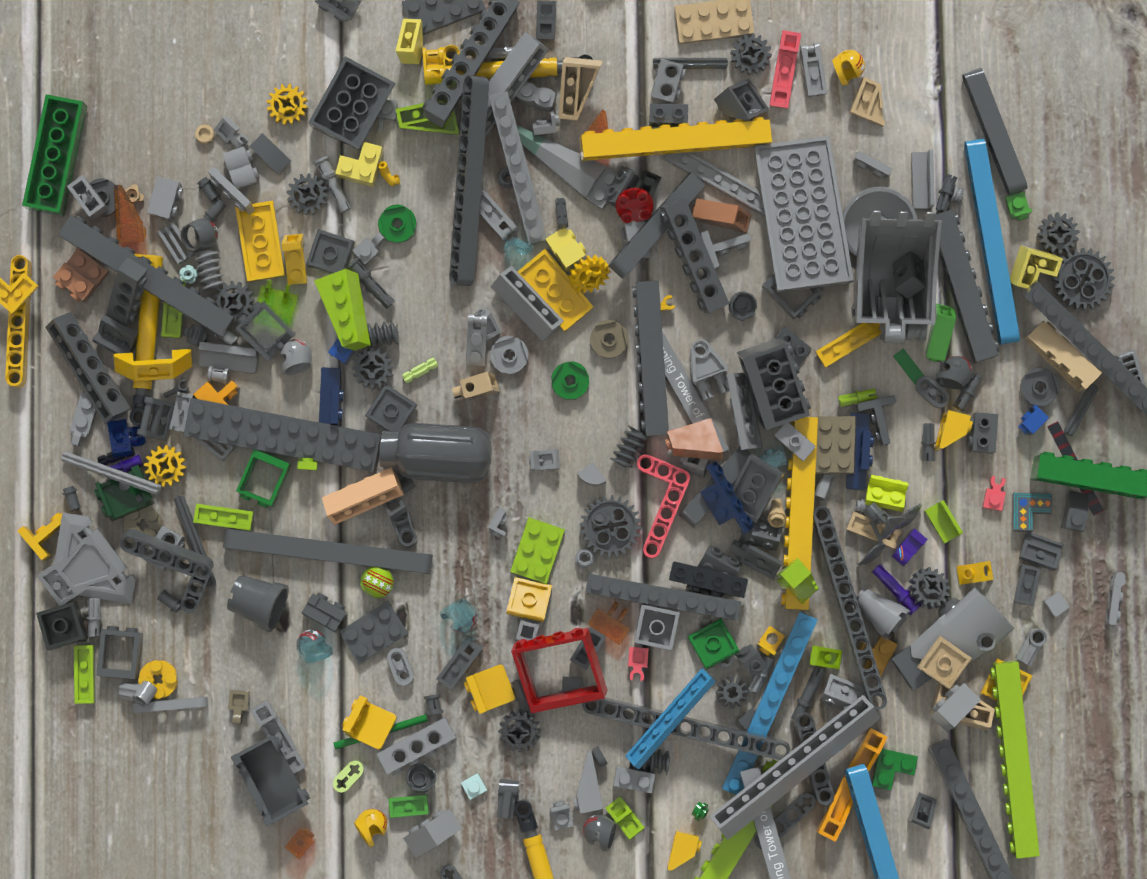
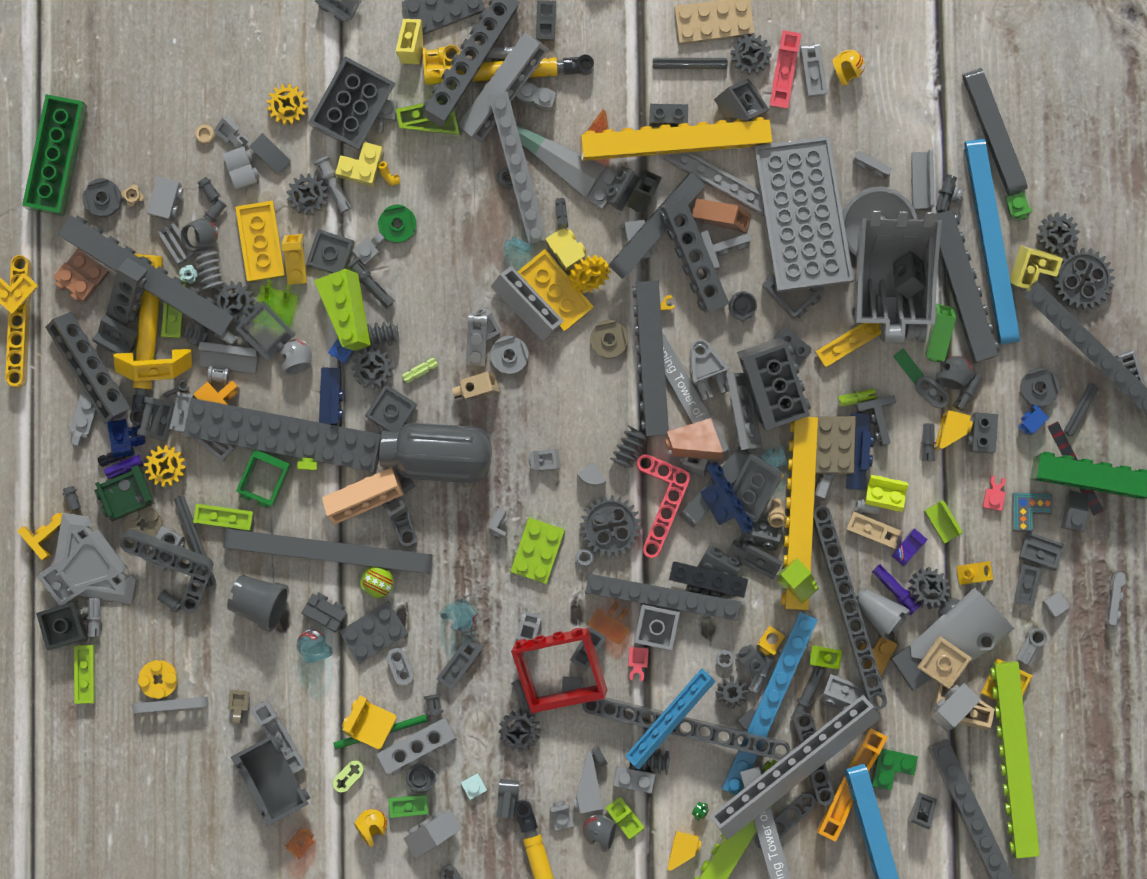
light grey axle [61,452,162,495] -> none
light grey brick [67,175,109,221] -> none
dark grey window [96,626,143,679] -> none
clear orange slope [114,185,146,244] -> none
light grey piece [119,681,157,707] -> none
light grey plate [208,167,255,215] -> none
dark grey beam [449,75,489,286] -> none
yellow bracket [464,664,515,714] -> none
light grey plate [479,189,518,241] -> none
yellow plate [506,577,552,622] -> none
light grey bracket [532,109,560,135] -> none
green plate [551,361,589,400] -> none
tan wedge [559,57,603,120] -> none
red dish [615,188,654,223] -> none
light grey brick [651,58,686,102] -> none
green tile [687,618,740,670] -> none
light grey plate [774,423,816,461] -> none
tan wing [849,77,885,127] -> none
dark grey plant [857,503,922,566] -> none
tan wedge [1024,321,1102,393] -> none

